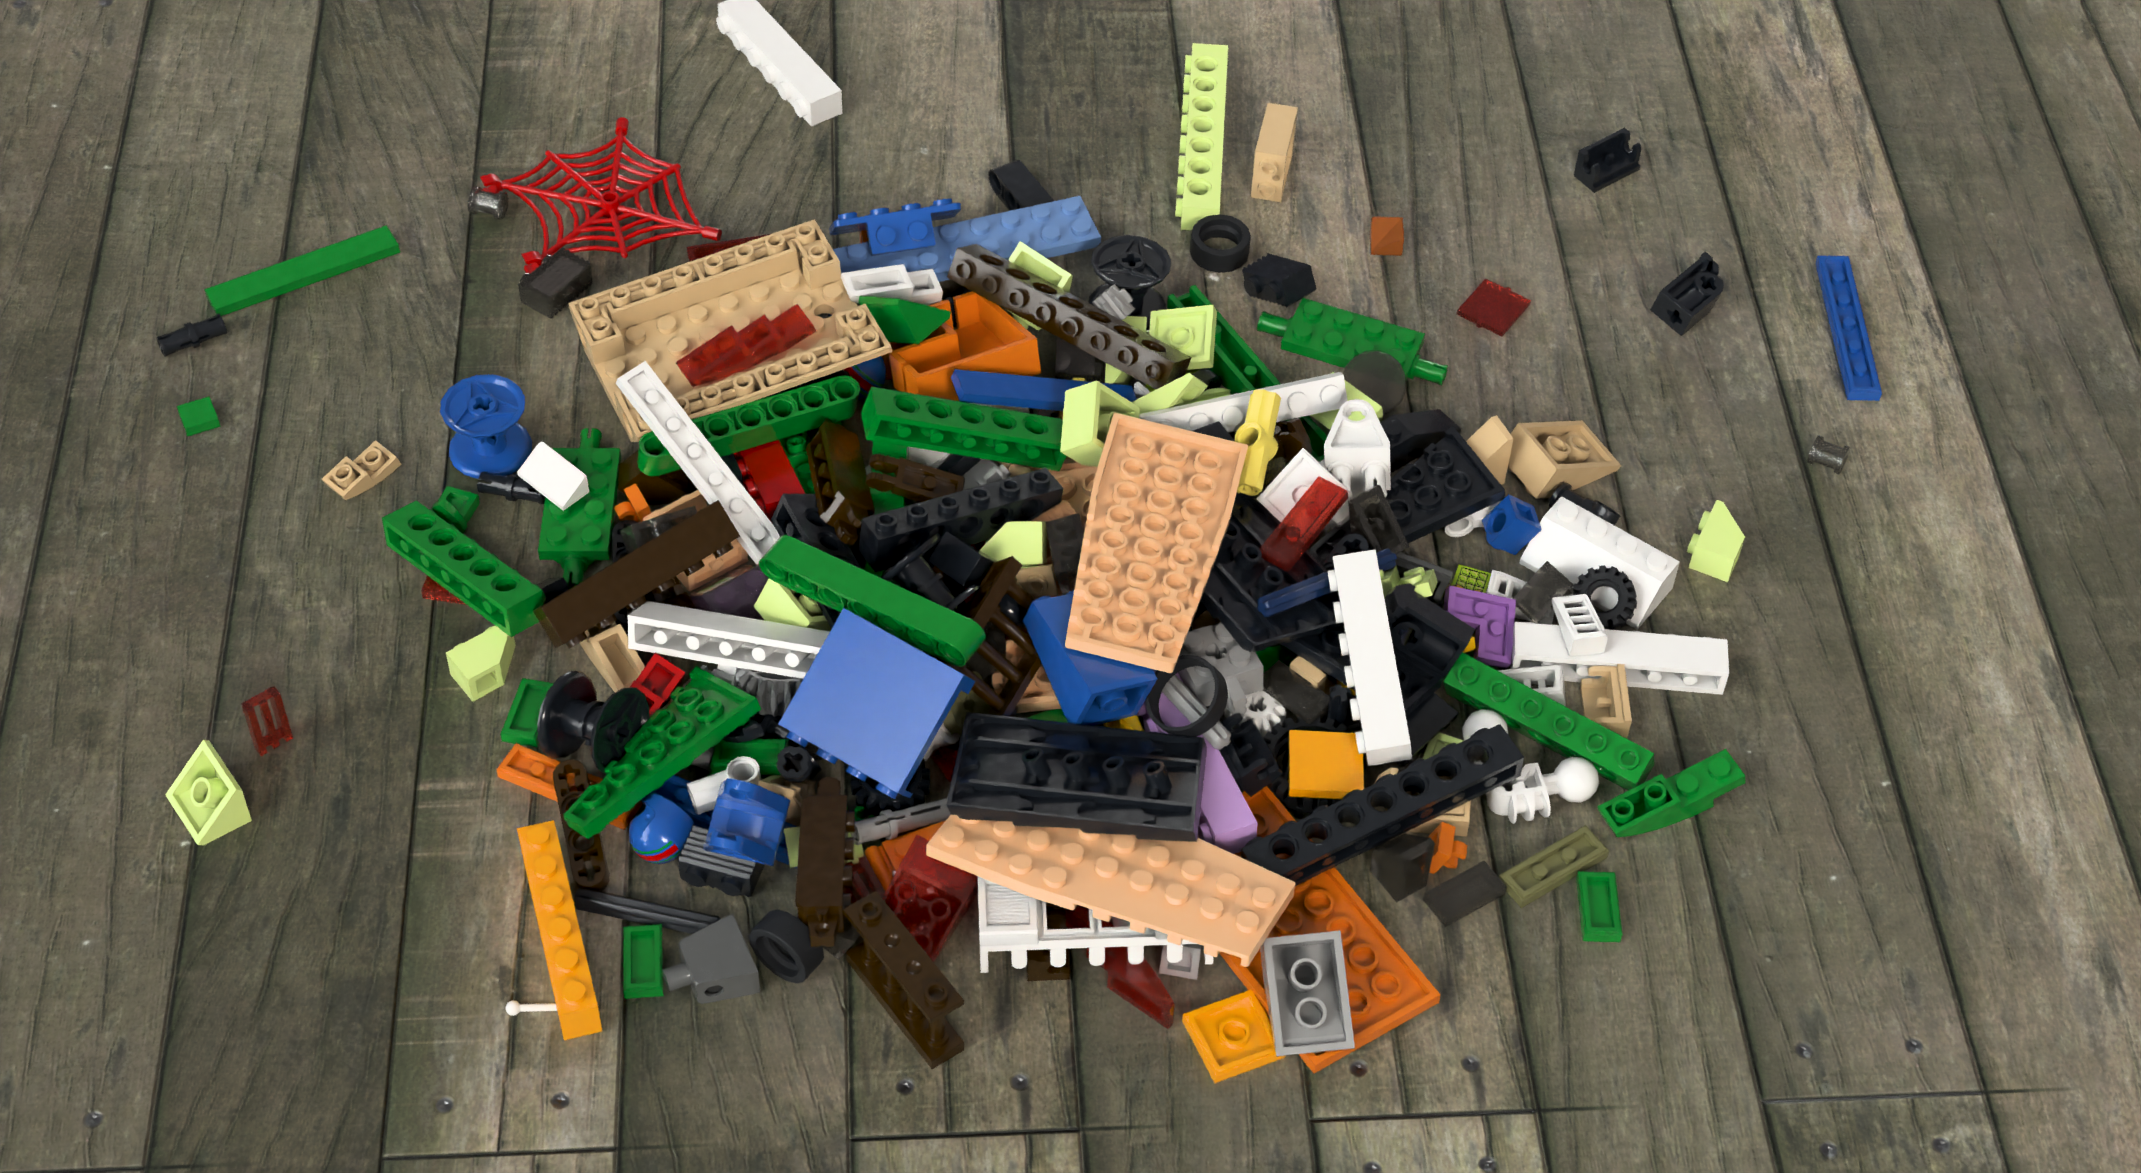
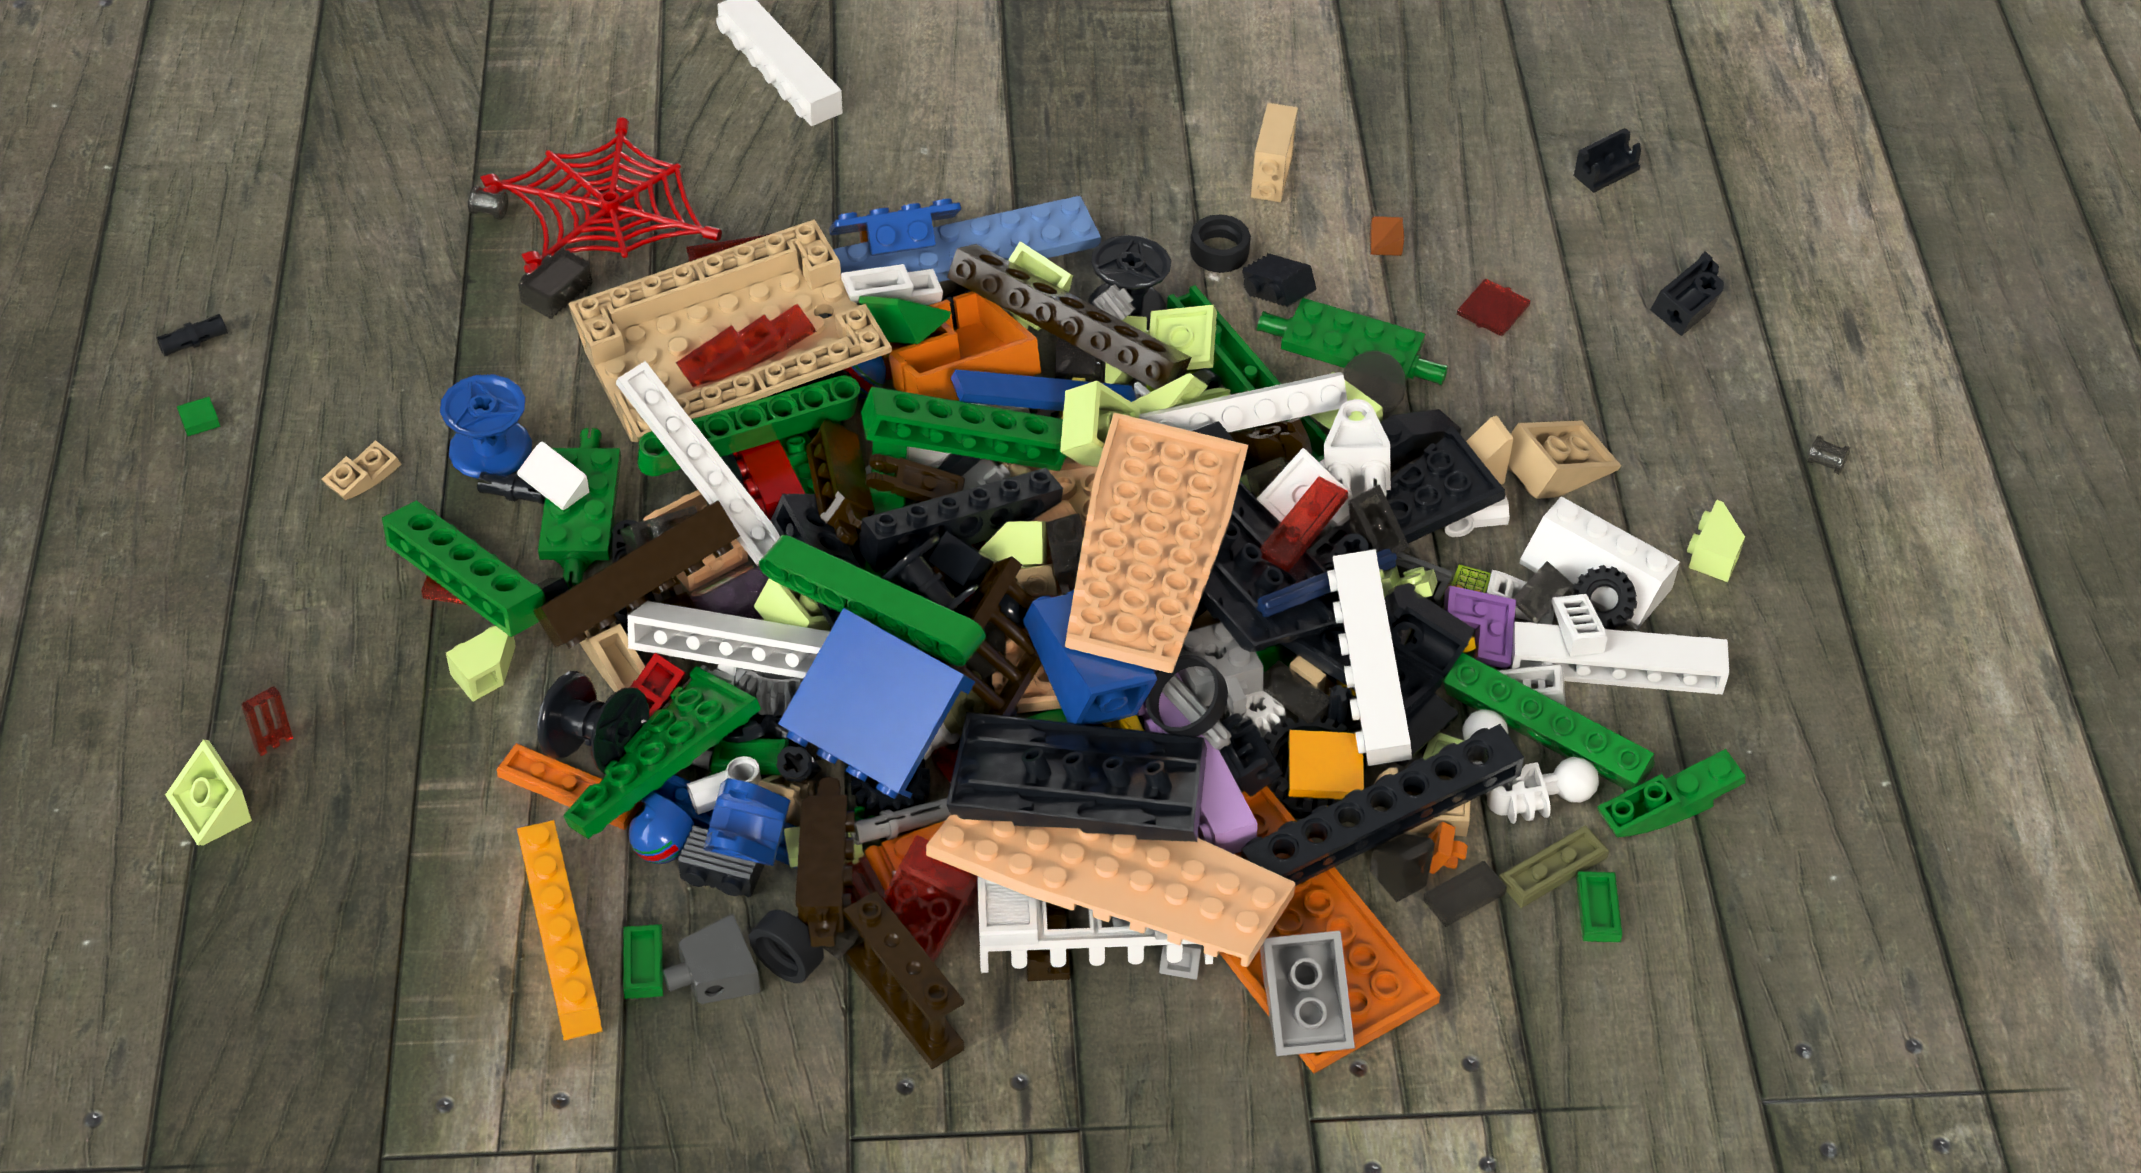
green tile [204,225,400,316] -> none
green tile [431,486,480,533] -> none
green tile [500,678,554,748] -> none
white hinge [506,1000,557,1016] -> none
dark brown beam [553,759,609,891] -> none
black axle [573,887,721,934] -> none
orange tile [614,483,652,528] -> none
dark brown slope [618,450,697,505] -> none
black beam [988,160,1054,211] -> none
clear red slope [1066,904,1175,1029] -> none
yellowish green brick [1175,43,1228,230] -> none
light orange tile [1182,990,1286,1083] -> none
light yellow piece [1235,389,1281,496] -> none
blue brick [1482,494,1542,555] -> none
black connector [1549,482,1621,526] -> none
tan hinge [1580,664,1632,739] -> none
blue tile [1815,256,1882,401] -> none

